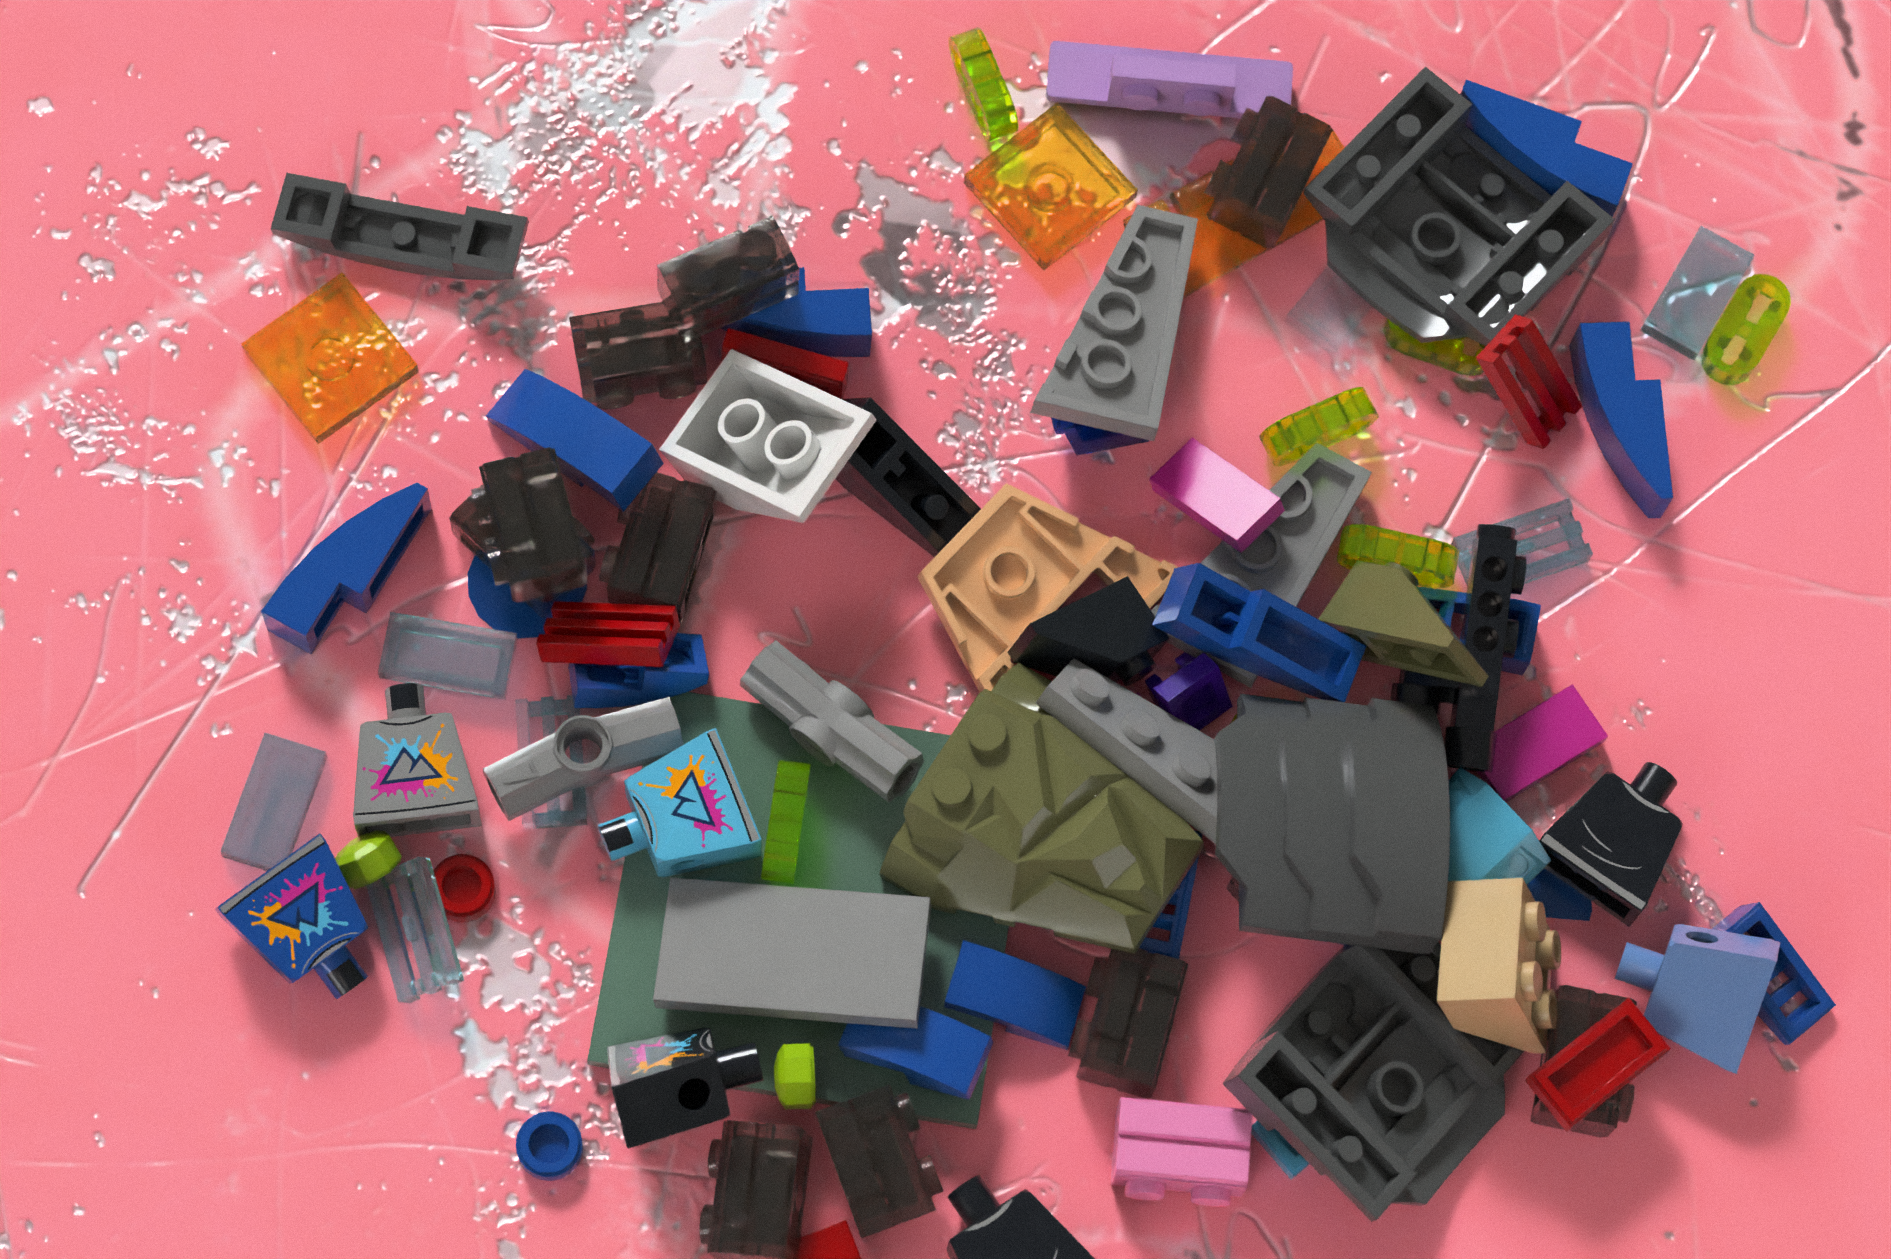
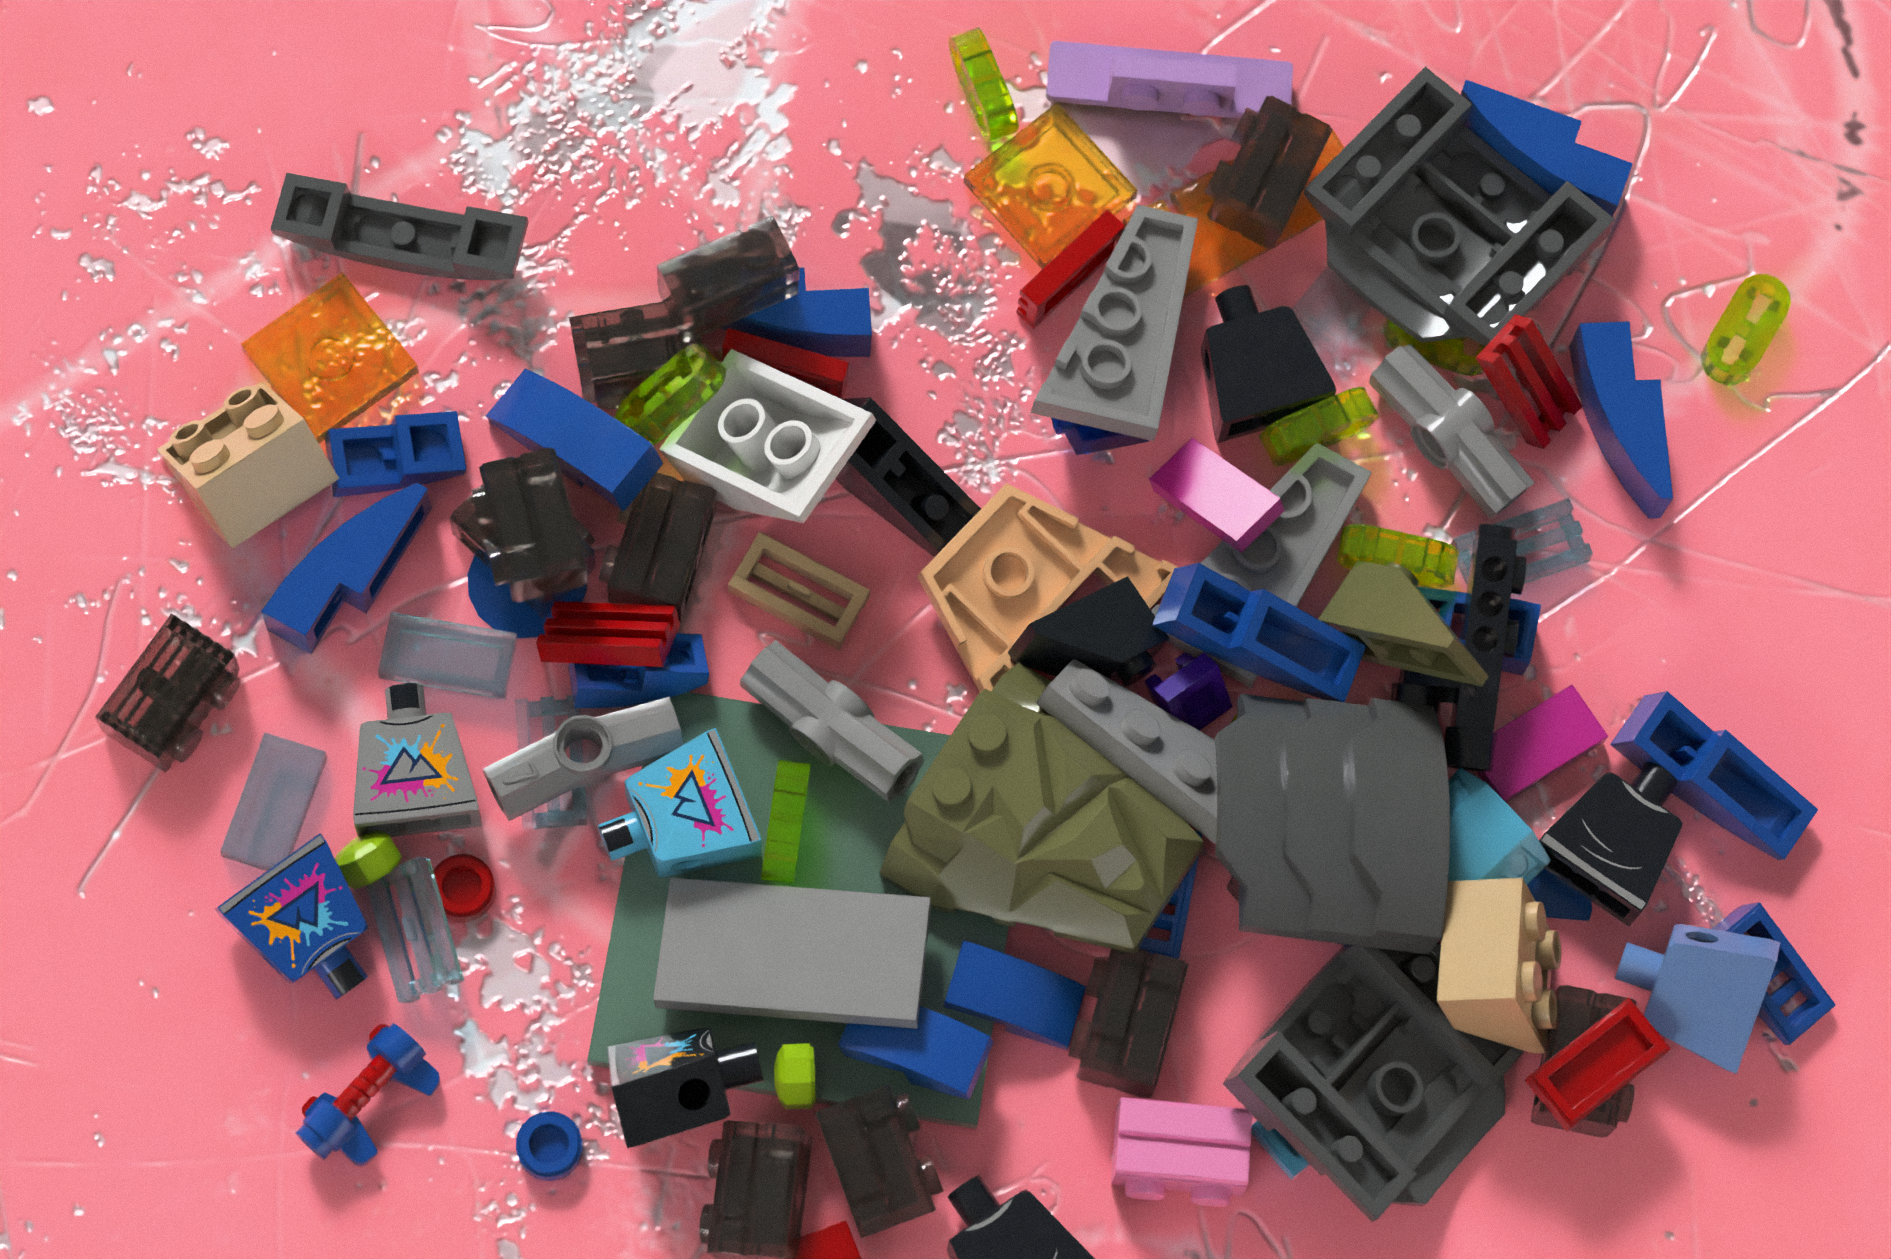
clear light blue tile [1640,225,1755,361] -> none
none -> clear smoke brick [95,614,241,772]
none -> tan slope [156,381,339,549]
none -> blue piece [295,1023,440,1166]
none -> blue slope [324,411,466,497]
none -> clear neon green beam [614,344,726,446]
none -> tan tile [728,531,871,651]
none -> red tile [1016,209,1125,329]
none -> black torso [1201,285,1337,443]
none -> light grey piece [1369,344,1535,519]
none -> blue slope [1610,691,1818,860]

